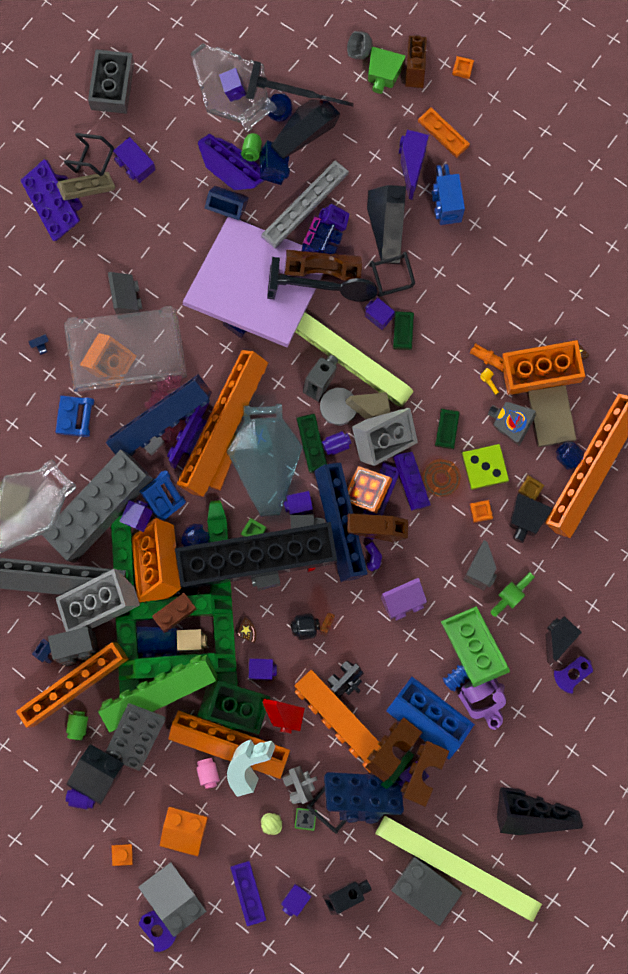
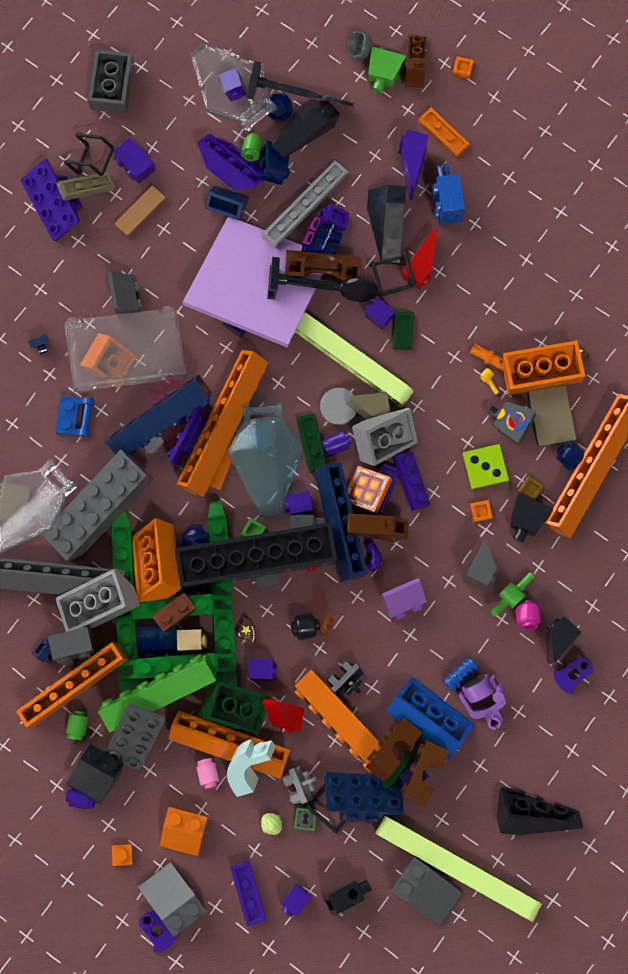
dark purple brick [120,500,153,532] -> none
blue plate [139,471,186,521] -> none
dark grey torso [303,355,338,402] -> none
clear orange tile [423,459,461,497] -> none
dark green tile [435,409,460,450] -> none
bright green tile [441,606,510,688] -> none
none -> medium nougat tile [114,185,166,238]
none -> red slope [401,228,437,290]
none -> dark pink head [515,600,542,631]

